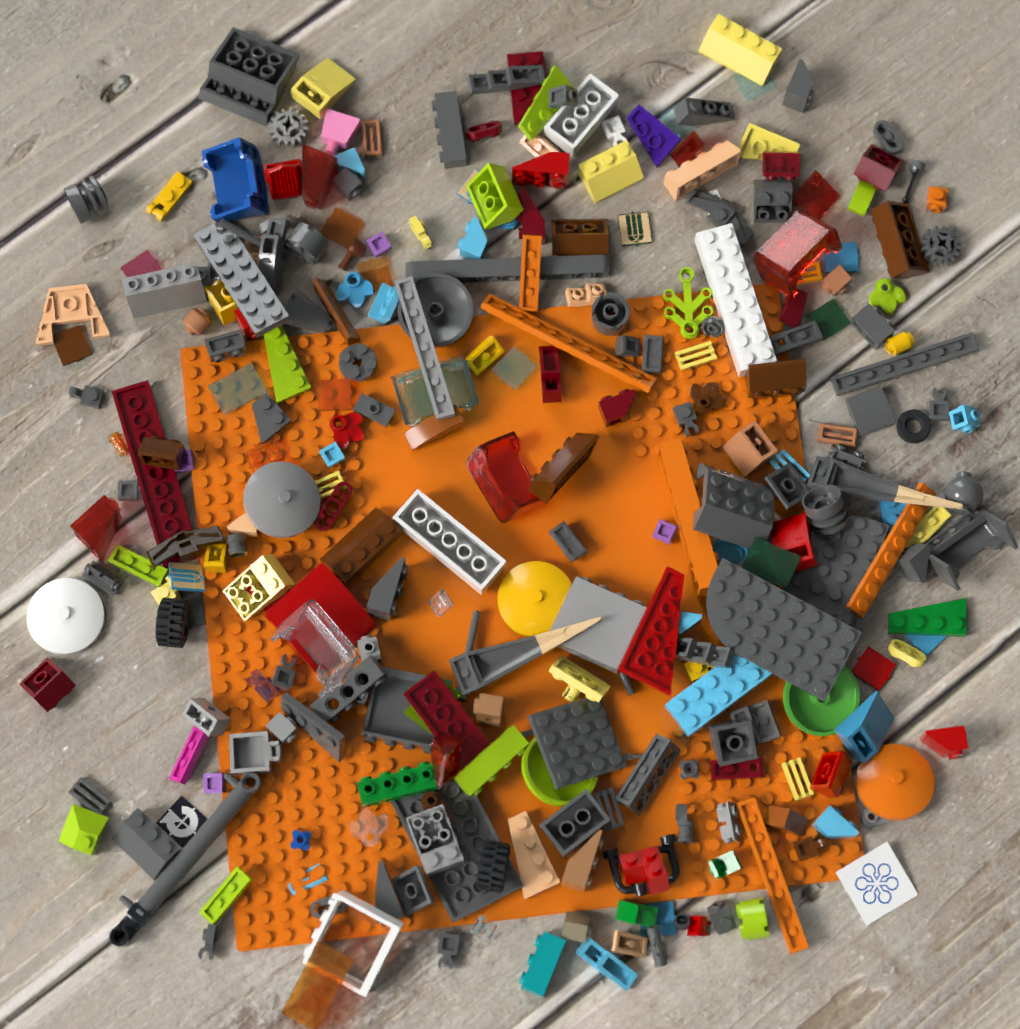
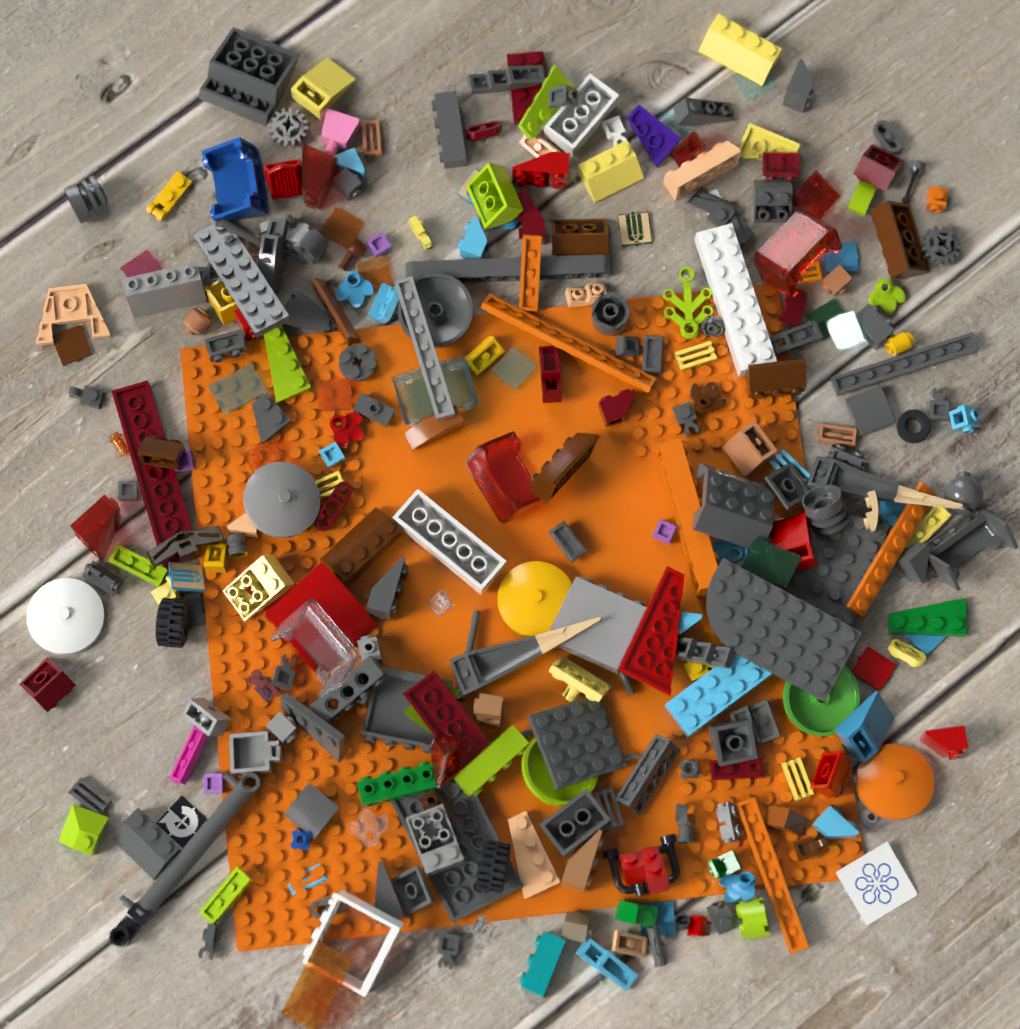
none -> dark grey slope [284,783,340,840]
none -> dark azure plate [719,872,757,902]
none -> clear light blue piece [826,310,866,352]
none -> tan slope [863,490,878,533]

